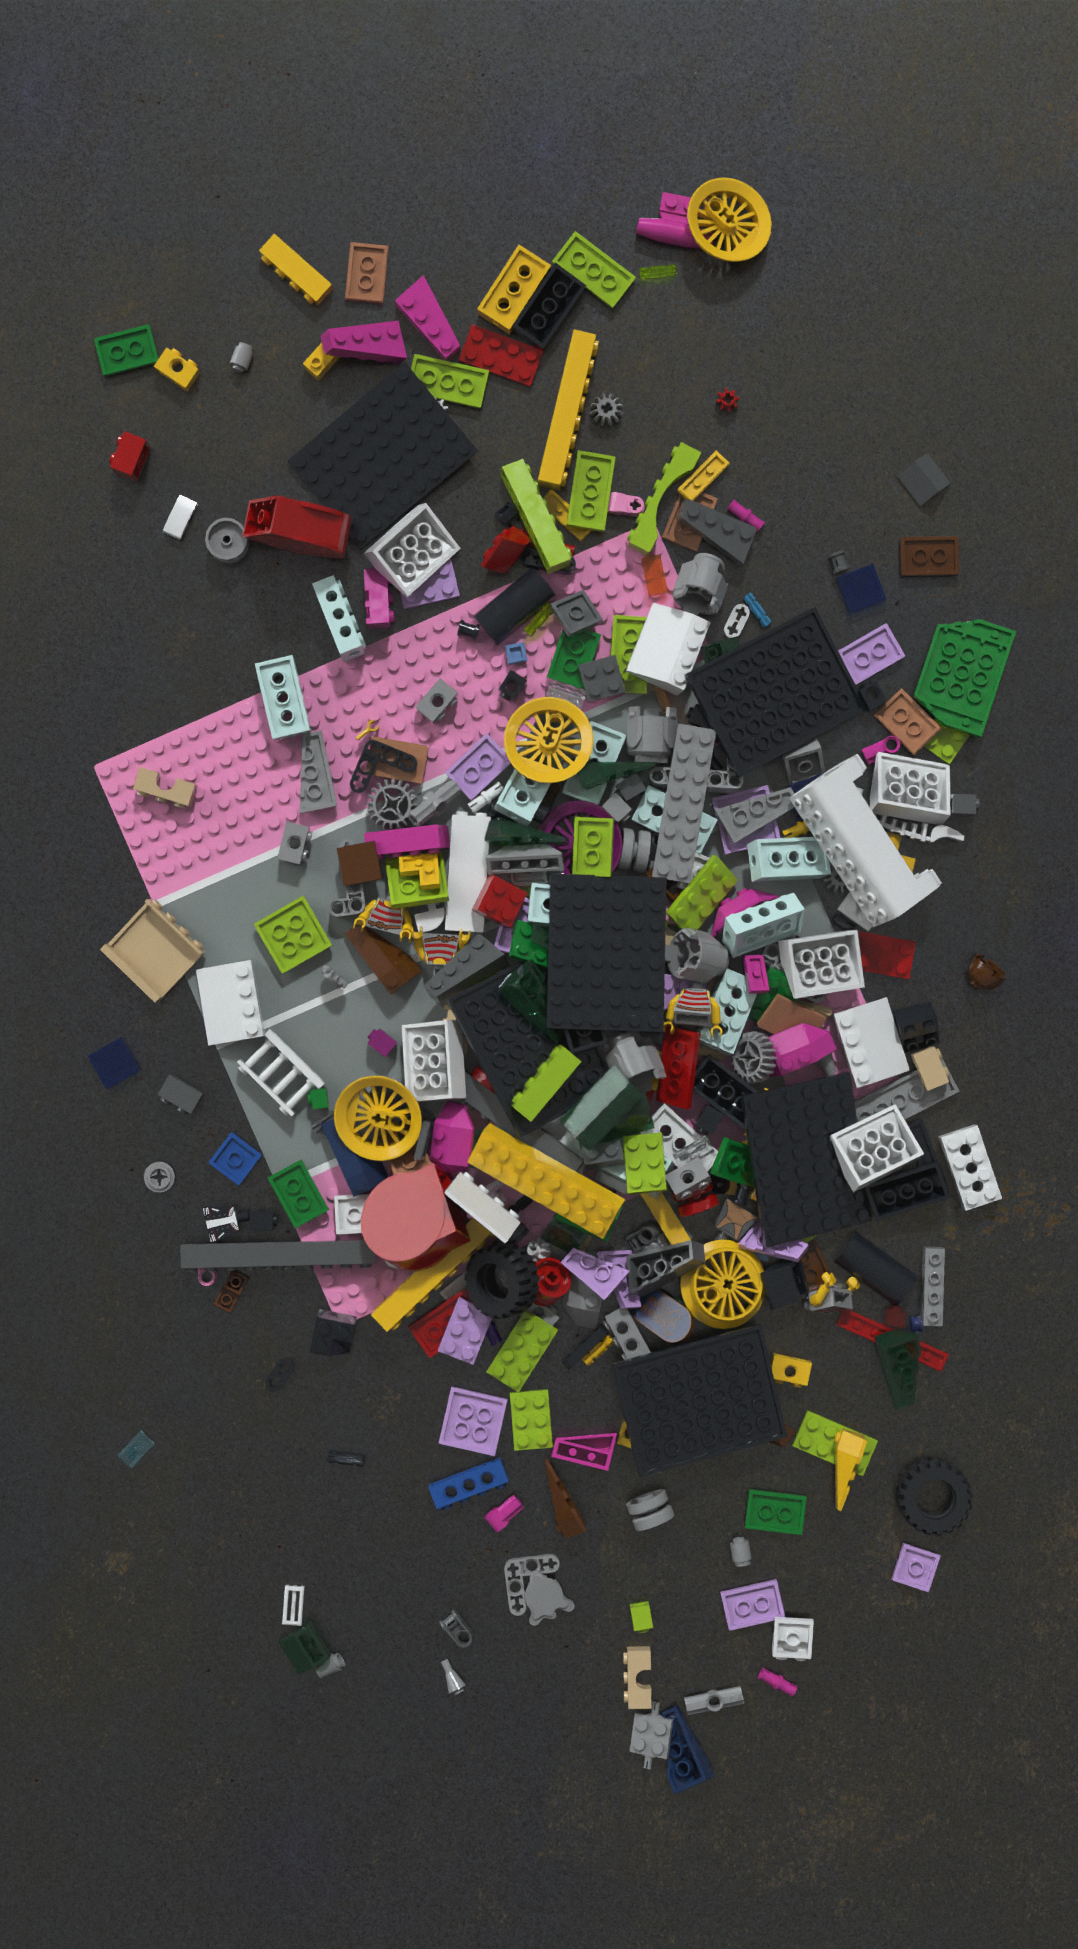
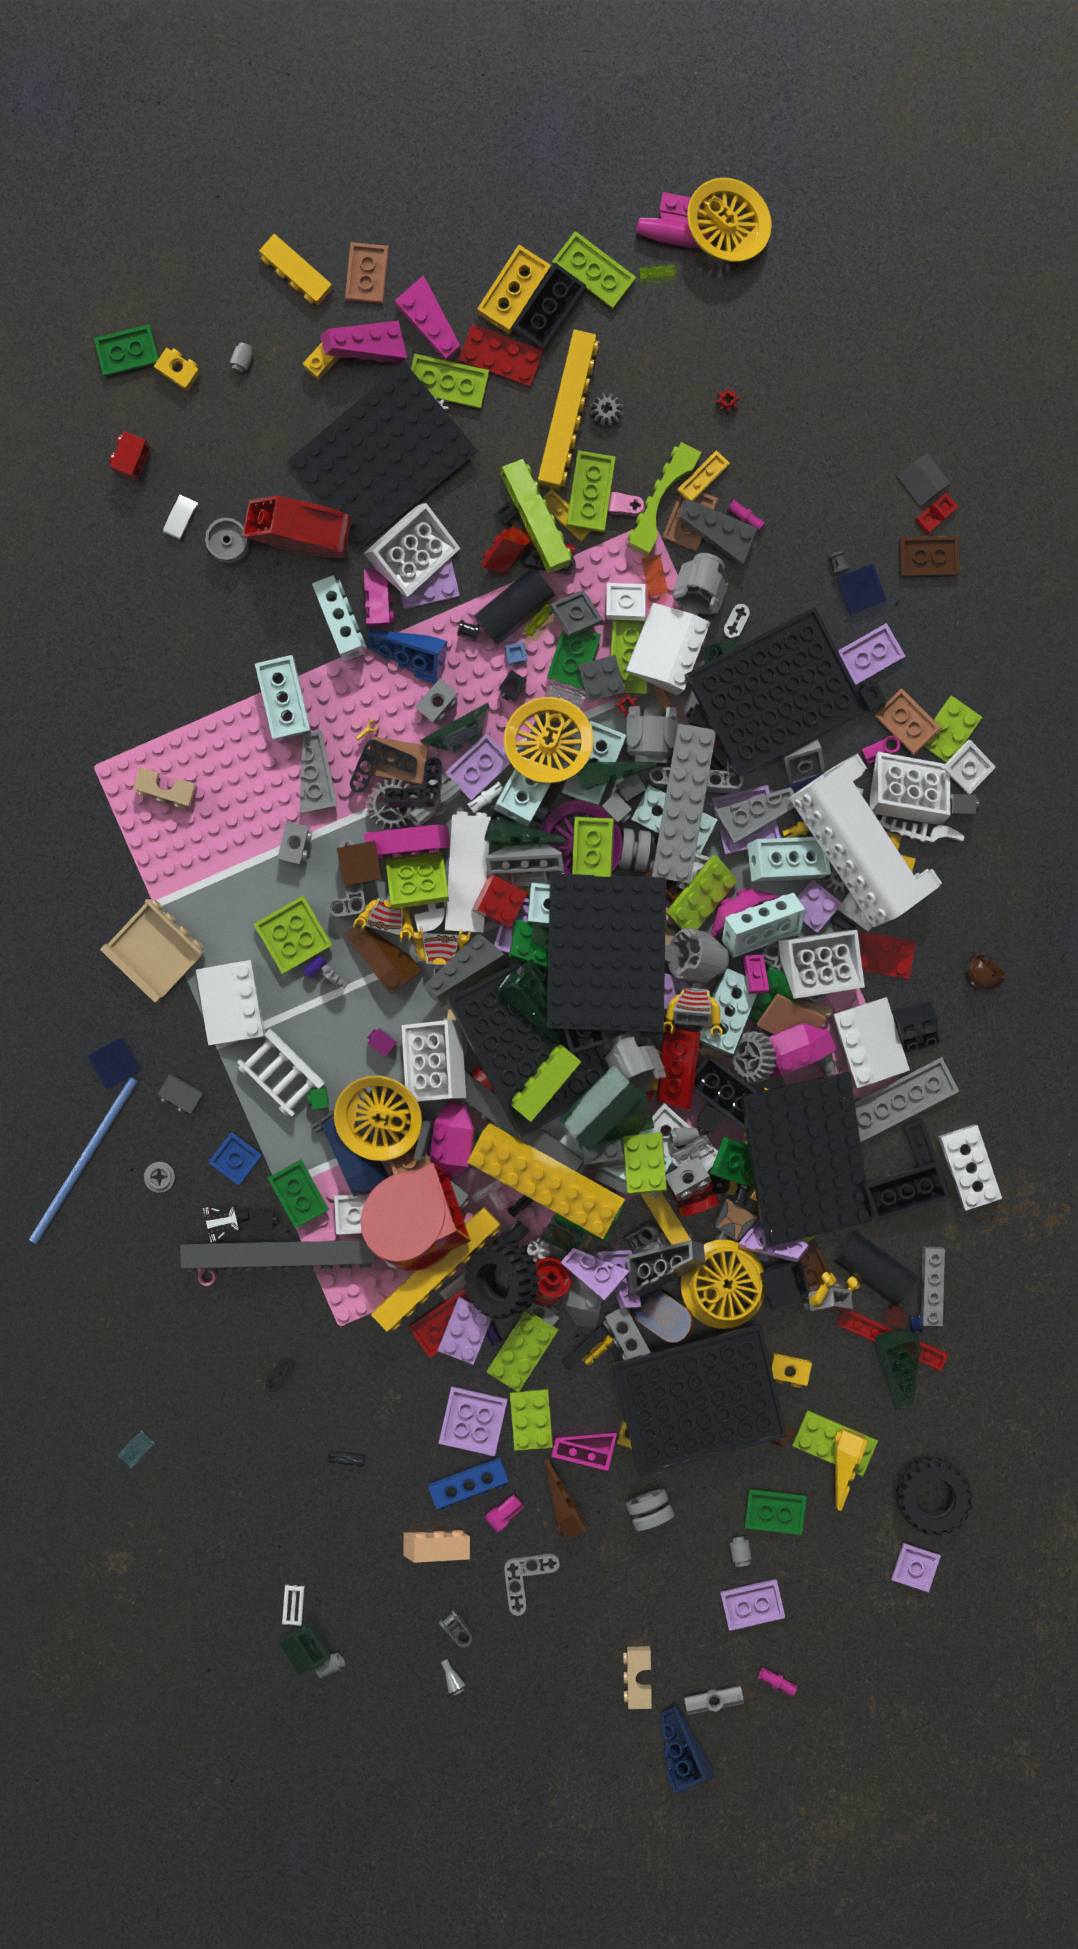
reddish brown slope [213,1271,249,1314] -> none
black slope [310,1309,357,1356] -> none
yellow plate [399,853,440,890] -> none
white slope [444,1172,520,1243] -> none
light grey tile [525,1571,575,1626] -> none
lime brick [630,1601,653,1633] -> none
light grey plate [630,1702,674,1769] -> none
dark azure axle [743,593,771,628] -> none
white plate [772,1617,814,1661] -> none
white slope [830,1104,924,1192] -> none
tan brick [911,1046,950,1091] -> none
green plate [913,619,1016,739] -> none
none -> medium blue piece [29,1076,139,1244]
none -> dark purple pin [303,955,327,979]
none -> blue wedge [367,630,447,684]
none -> black beam [384,758,443,808]
none -> light nougat wedge [403,1530,470,1563]
none -> clear green wedge [420,702,489,753]
none -> white plate [606,583,645,621]
none -> red gear [615,694,638,718]
none -> light grey cone [669,1128,699,1147]
none -> lavender plate [797,879,842,933]
none -> red slope [915,493,958,534]
none -> white plate [942,740,995,794]

